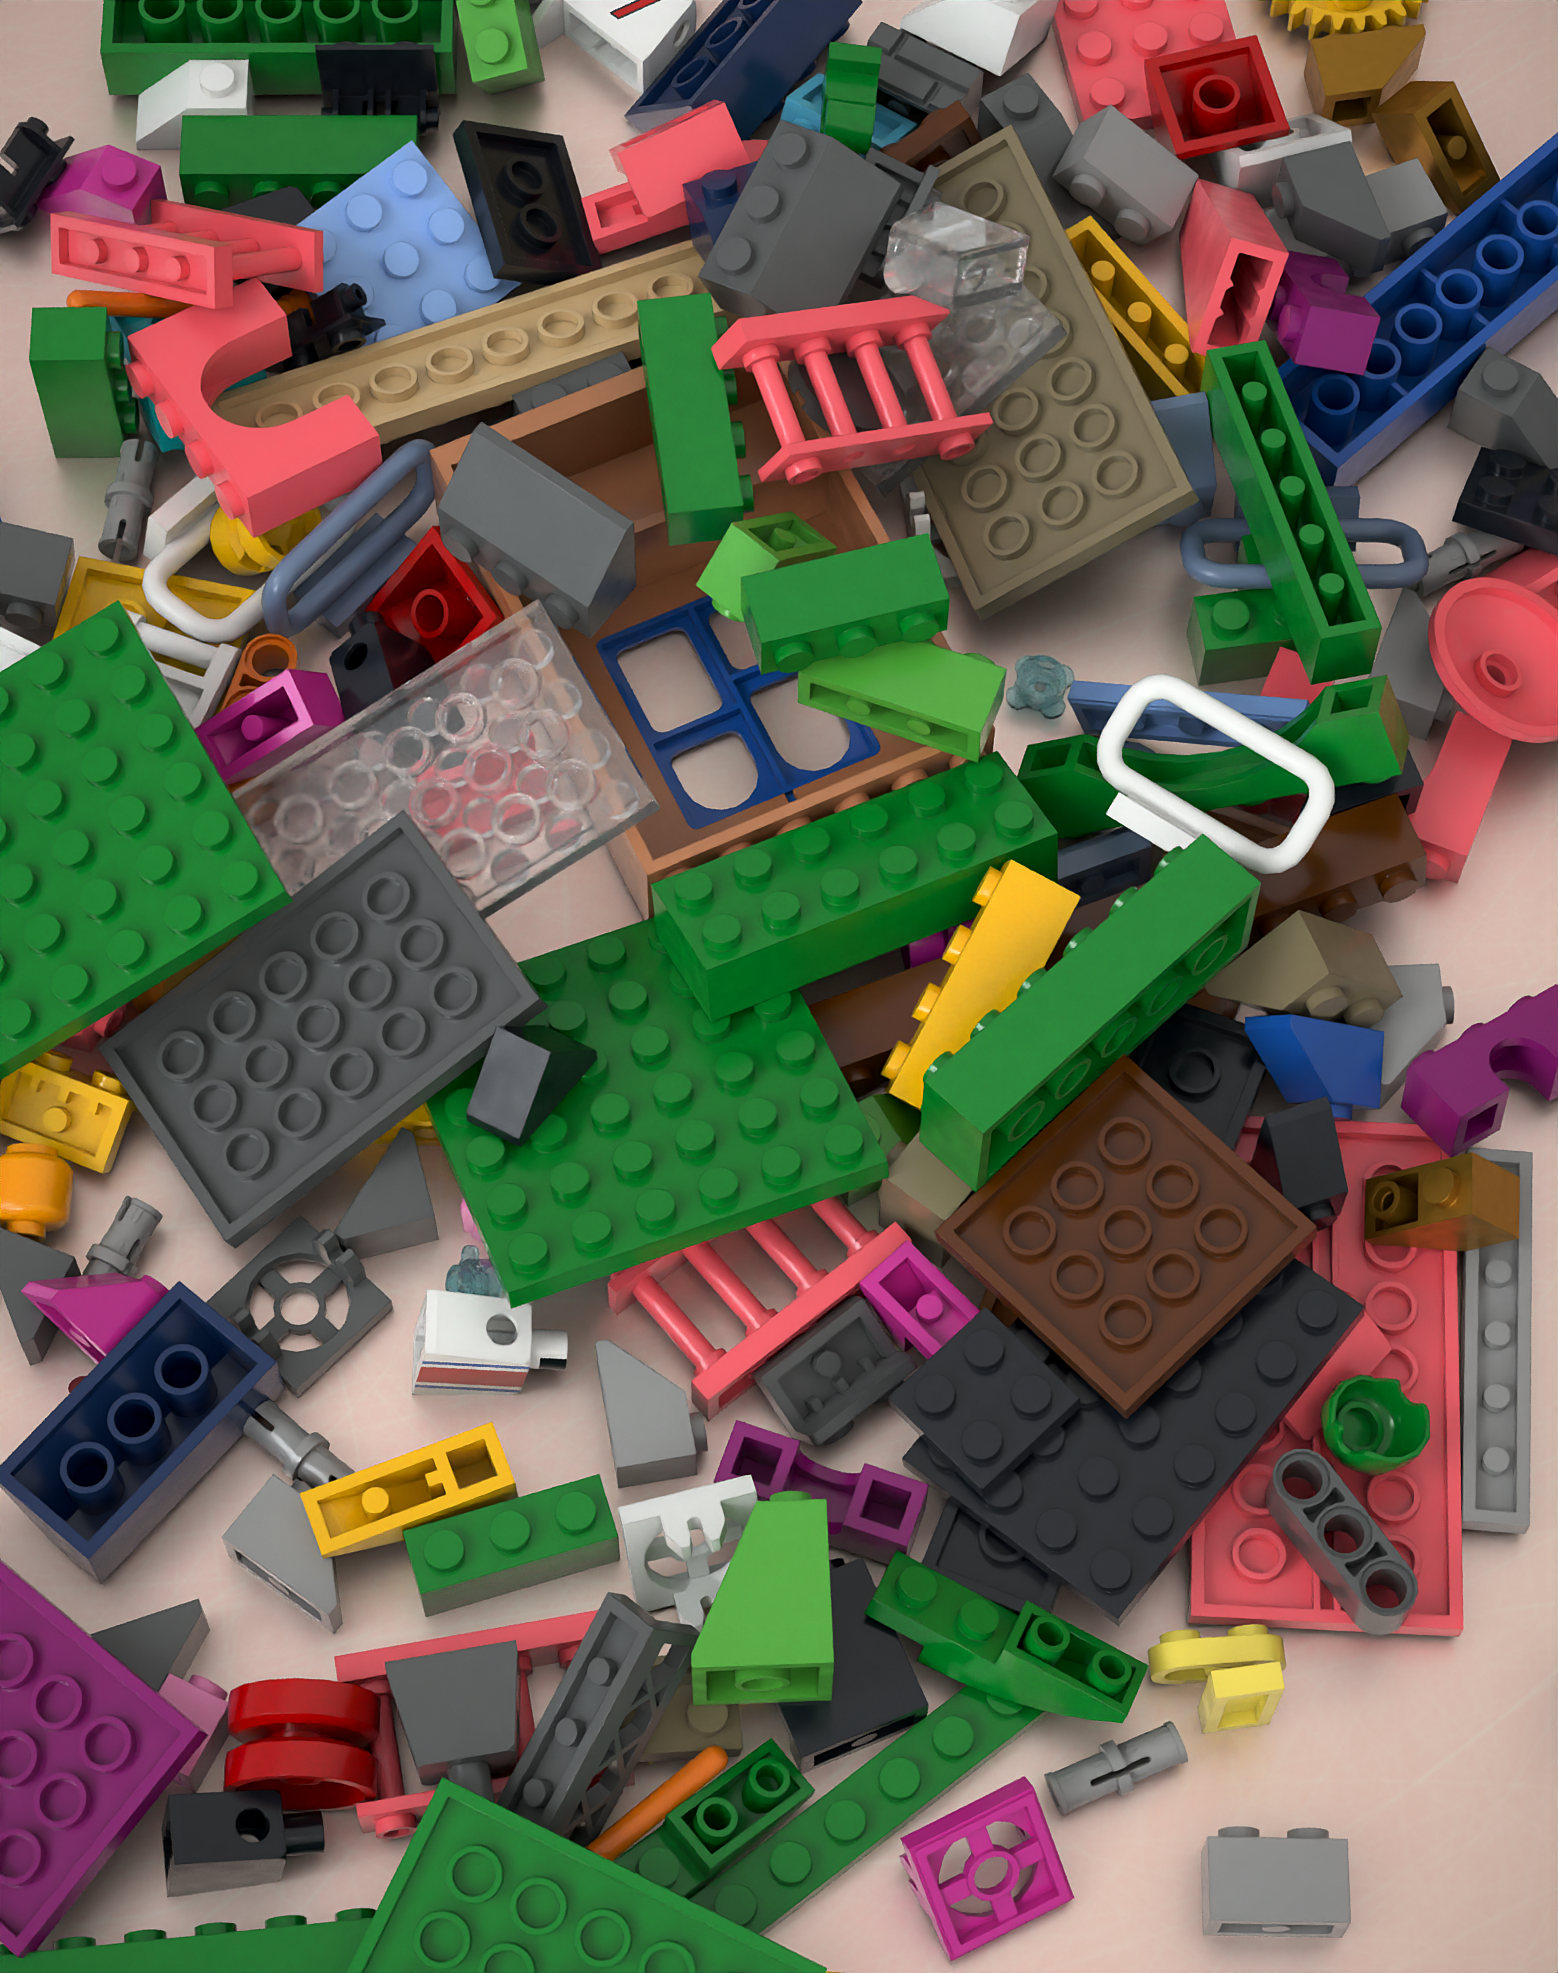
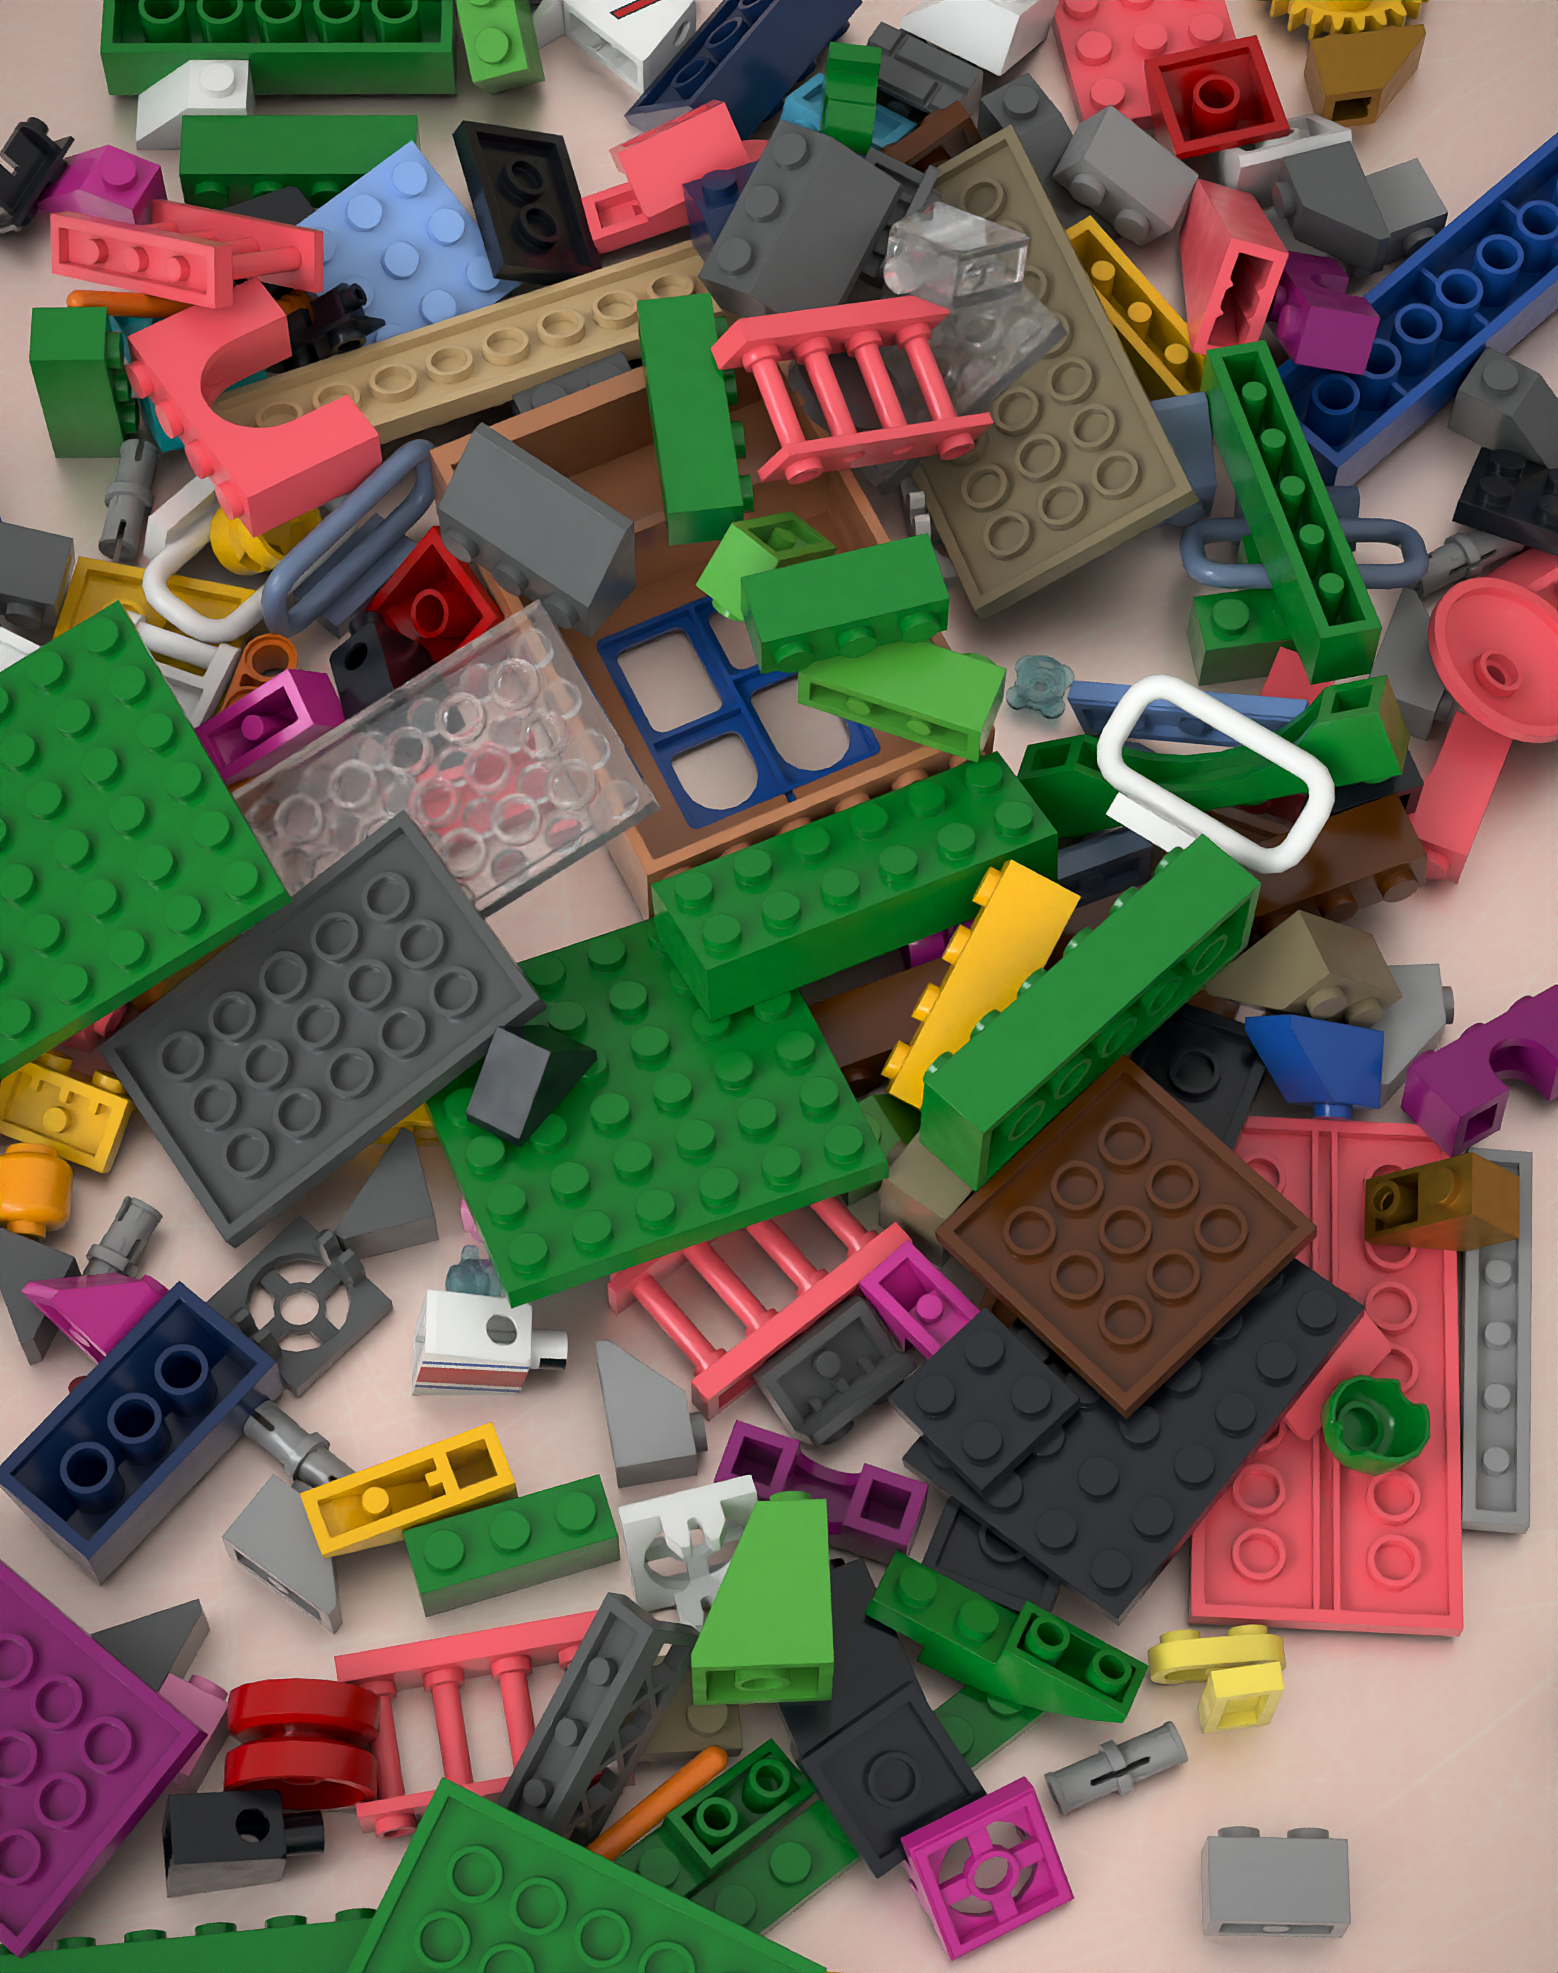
black hinge [315,41,441,137] -> none
dark grey torso [385,1640,521,1802] -> none
black slope [1250,1096,1348,1232] -> none
dark grey beam [1265,1449,1418,1635] -> none
pearl gold slope [1371,81,1500,214] -> none
none -> black plate [795,1681,988,1879]

